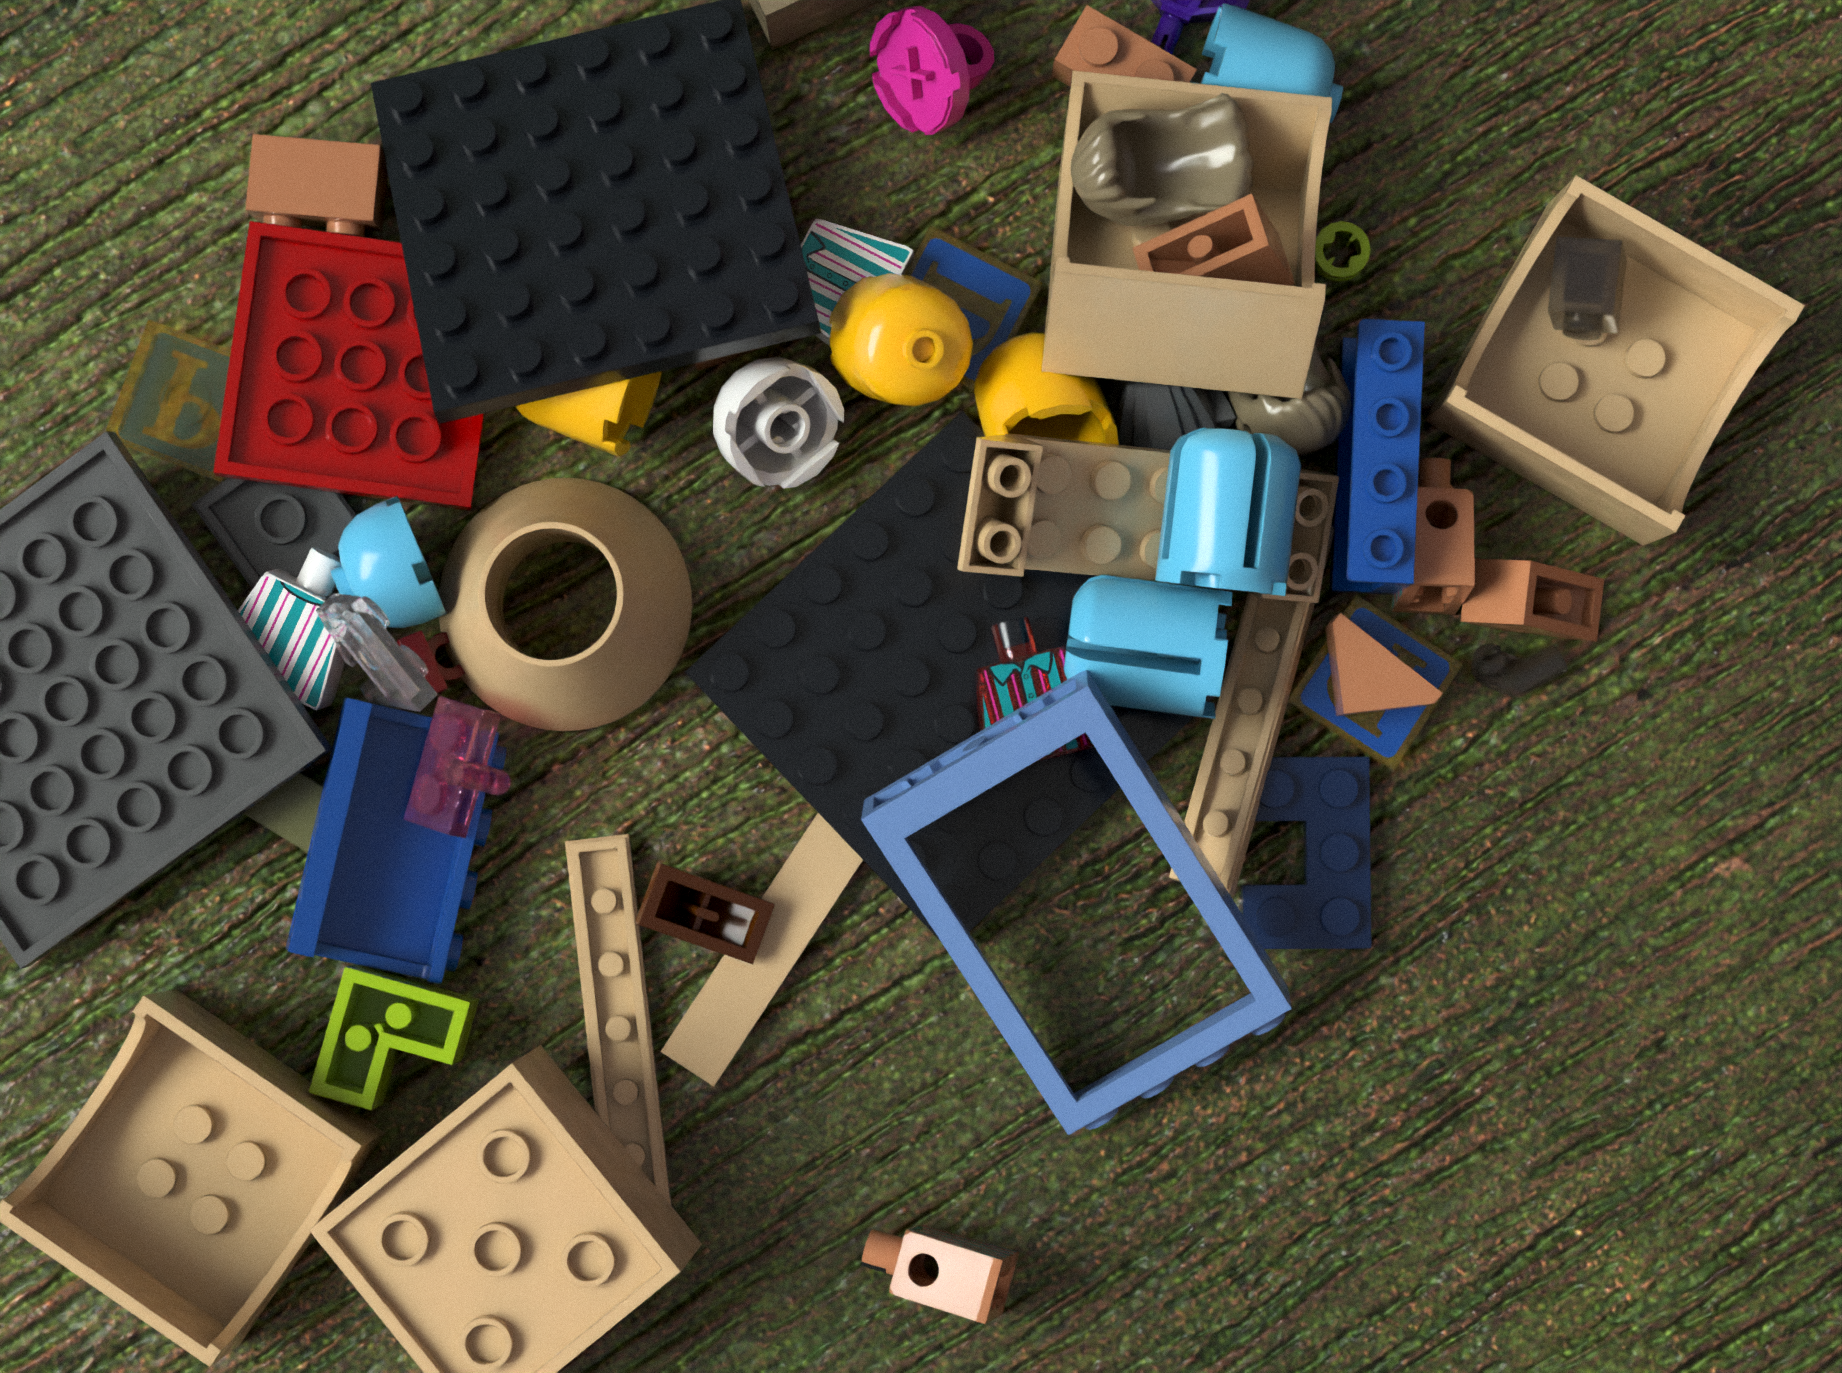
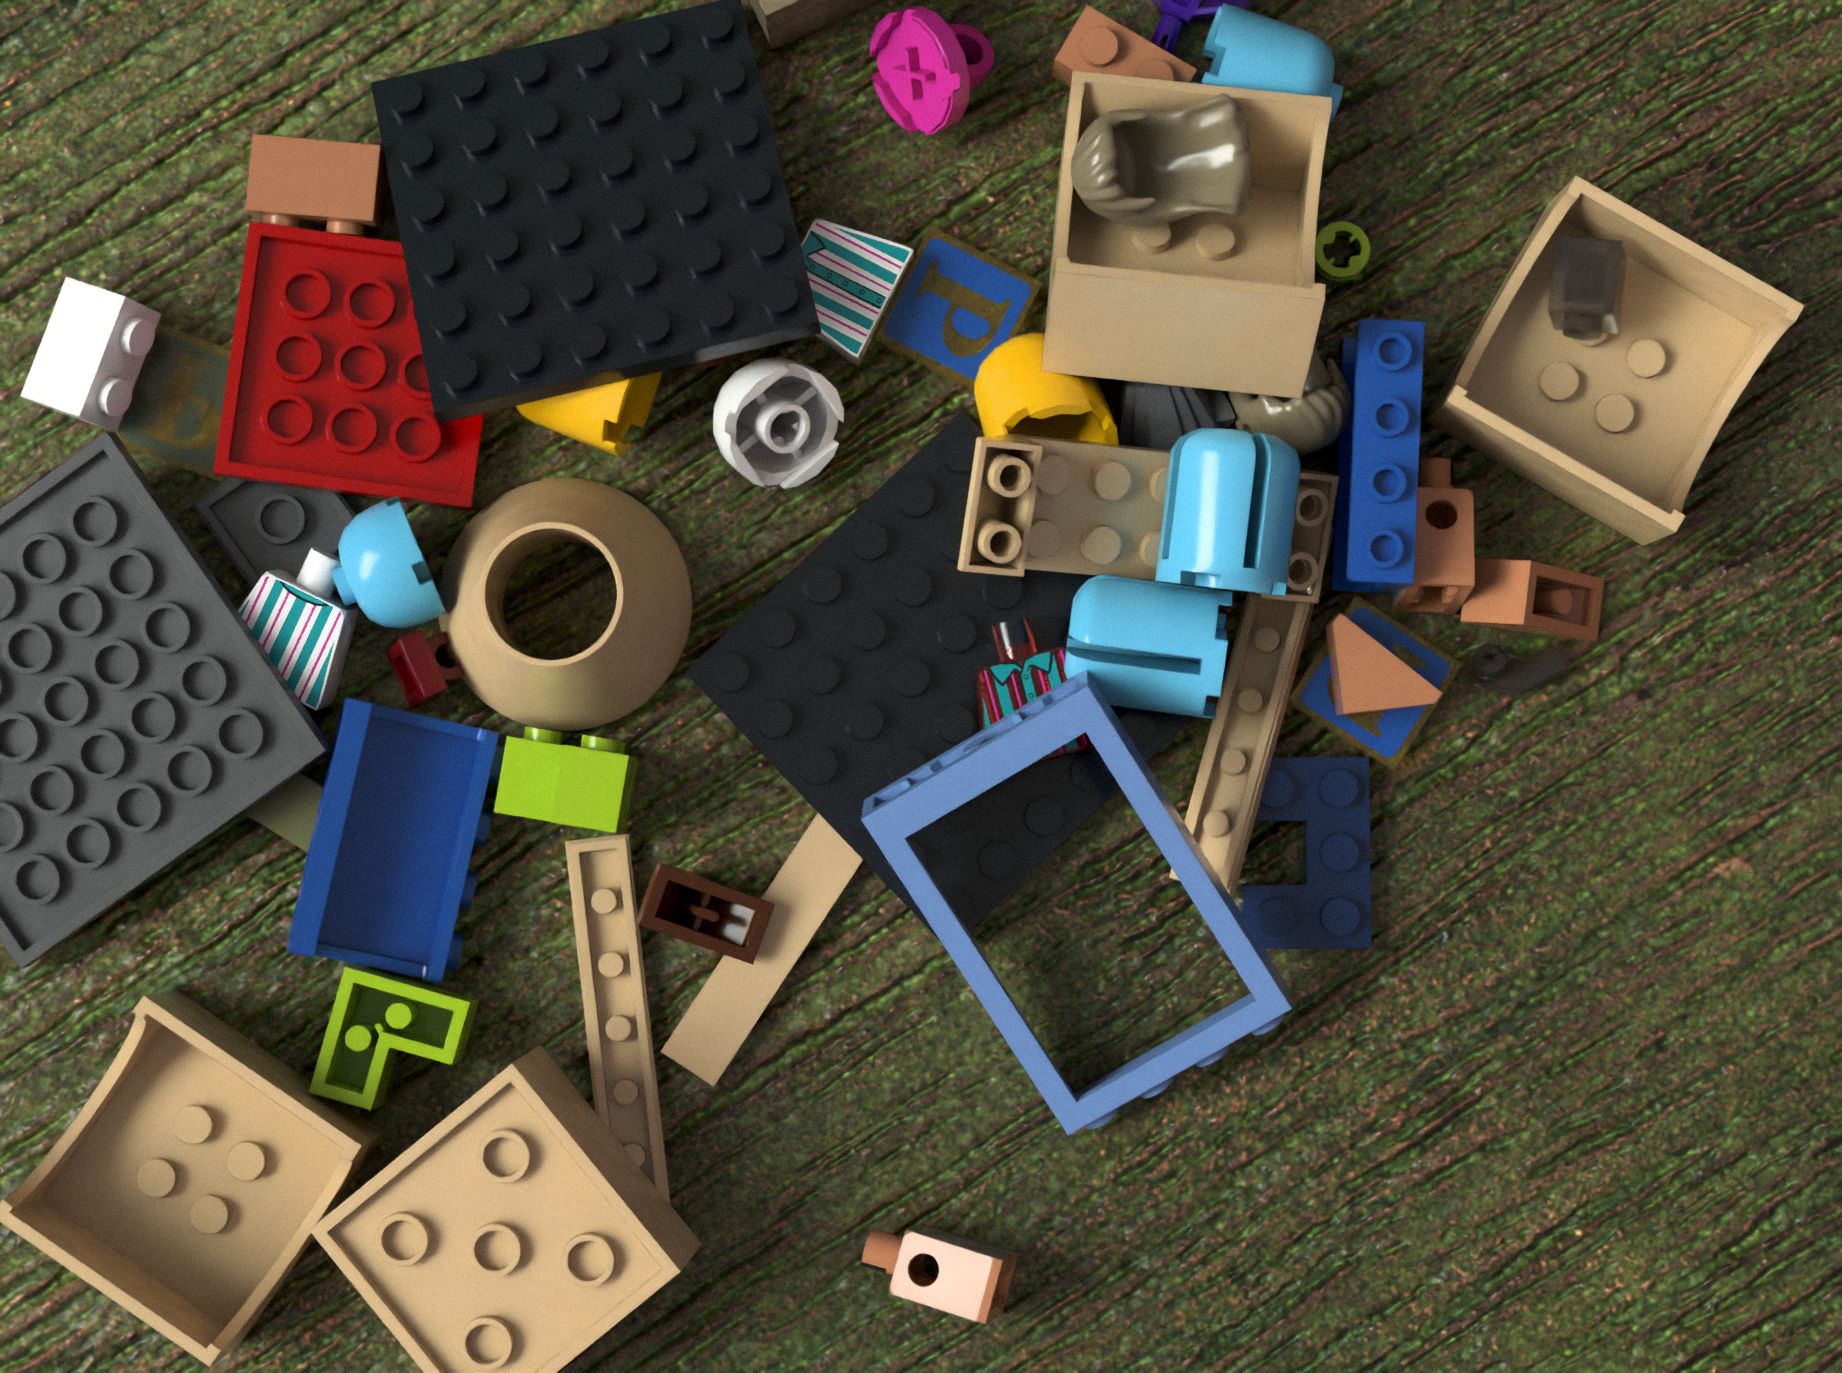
clear wing [316,593,438,712] -> none
clear pink plate [404,696,511,838] -> none
yellow cylinder [829,273,973,407] -> none
nougat slope [1132,193,1295,286] -> none
none -> white brick [20,277,161,432]
none -> lime brick [494,726,639,834]

